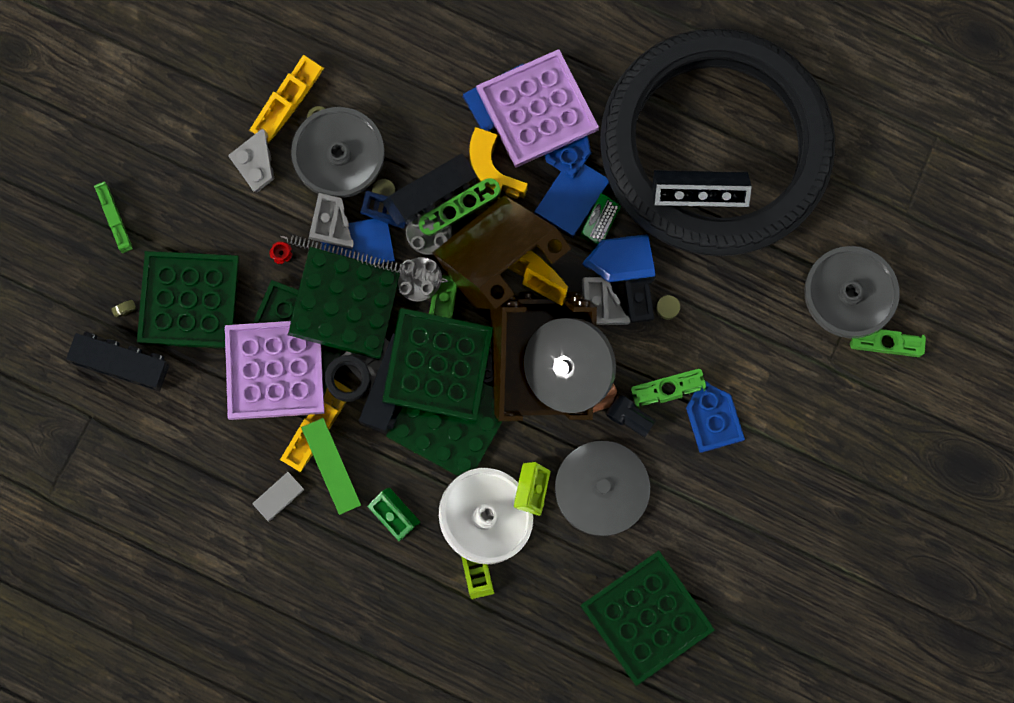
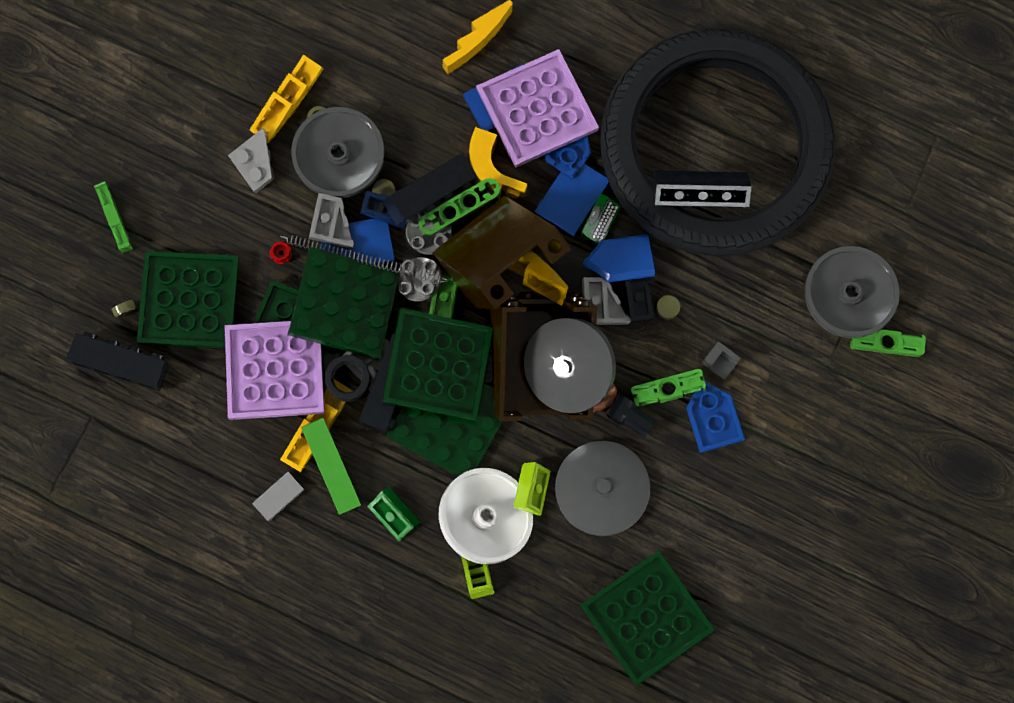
none -> yellow slope [442,0,513,75]
none -> dark grey panel [702,341,741,380]

